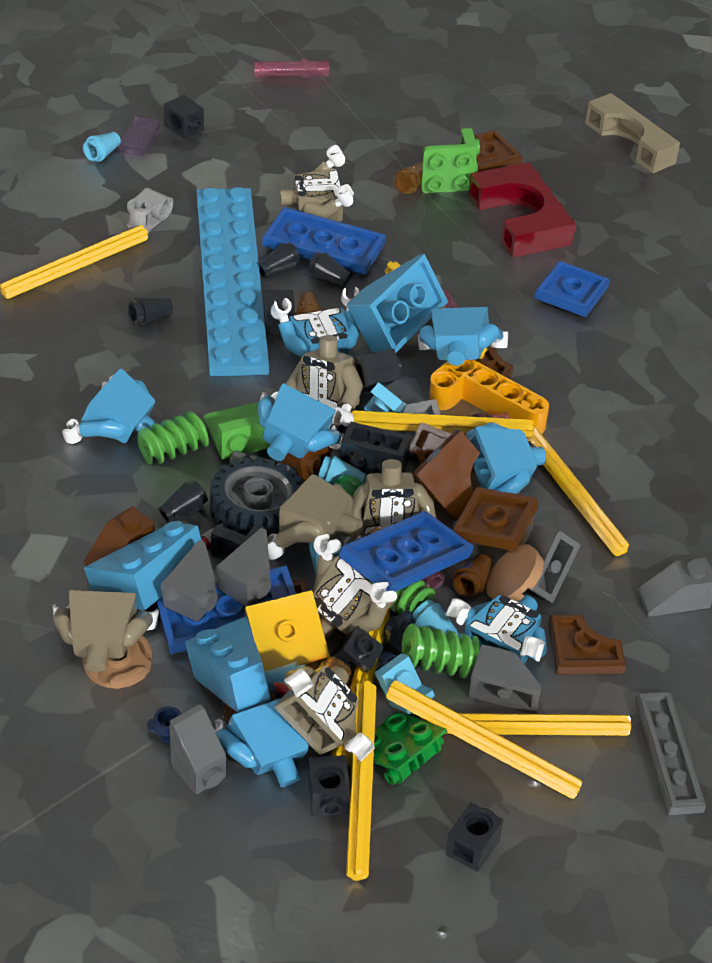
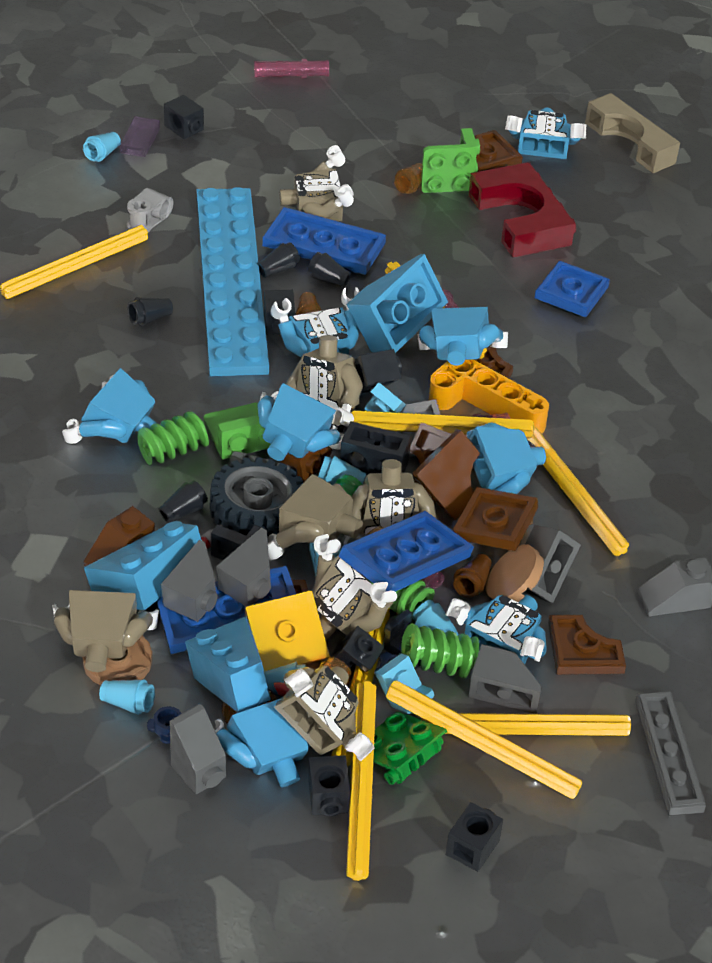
none -> medium azure cone [99,679,155,715]
none -> torso [505,108,586,159]

